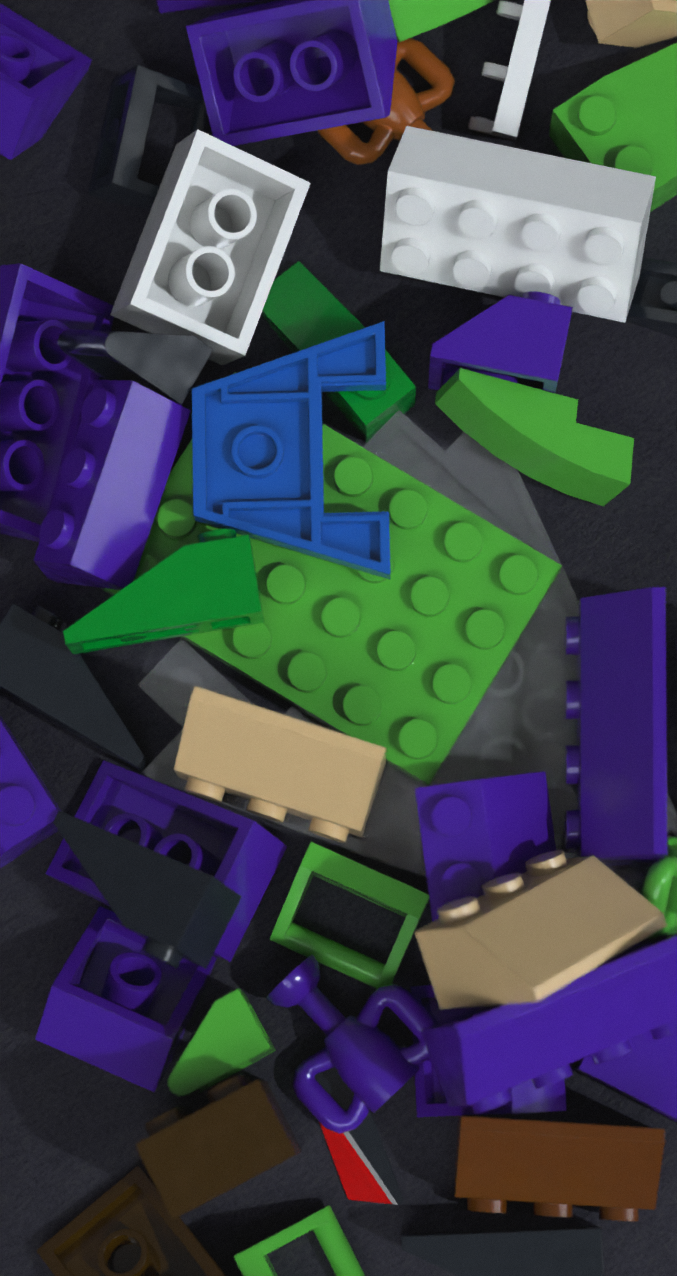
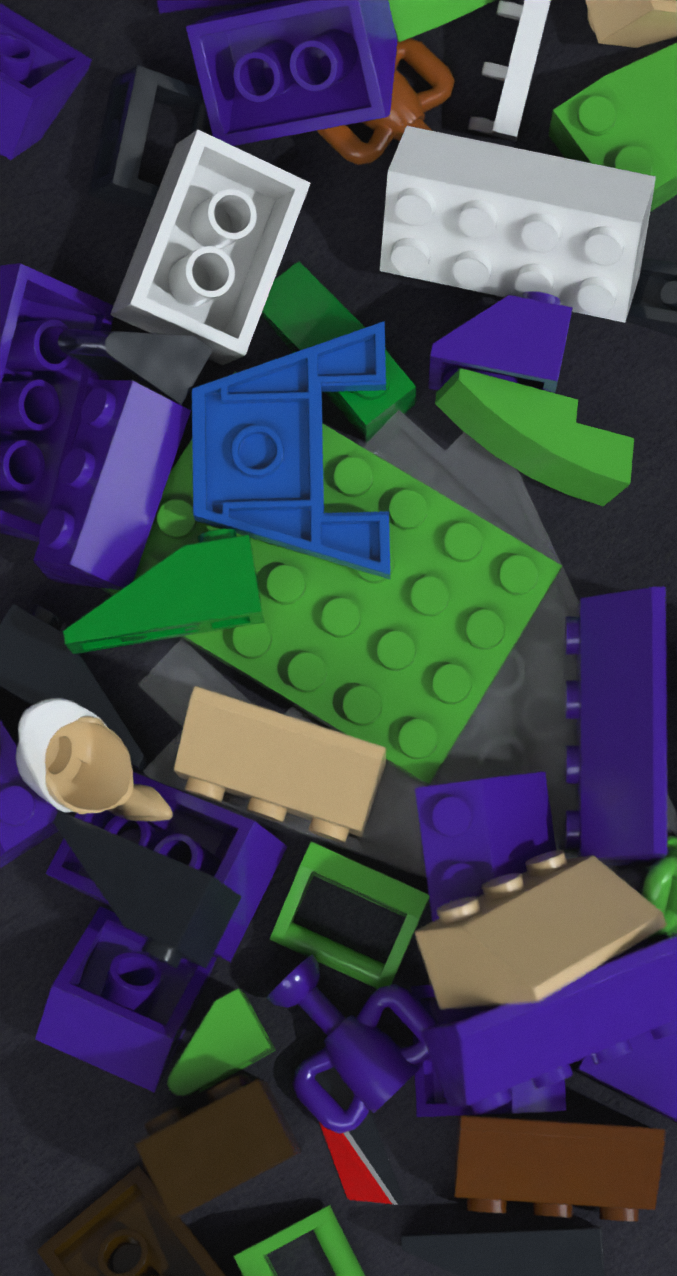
none -> tan hair [16,698,172,821]

